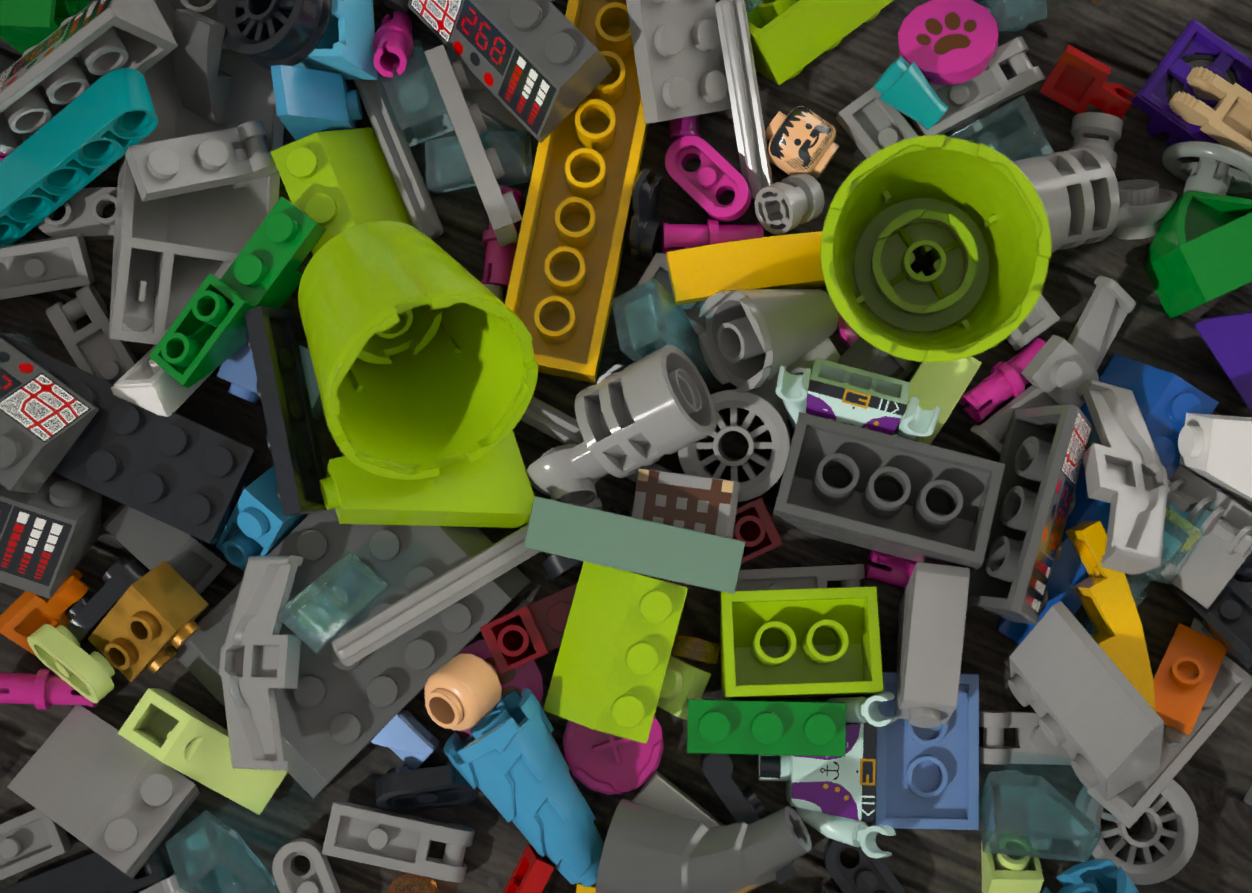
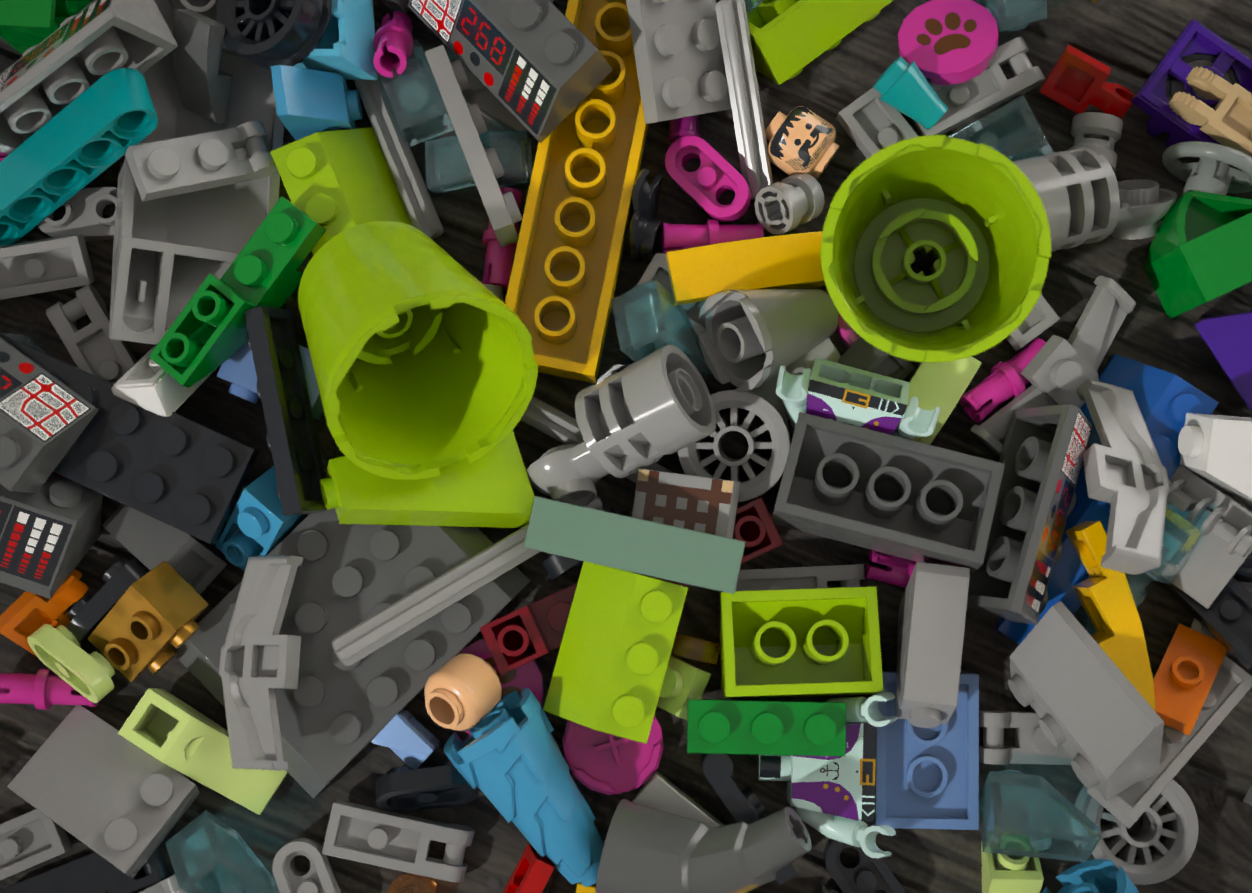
clear light blue slope [277,551,388,654] -> none

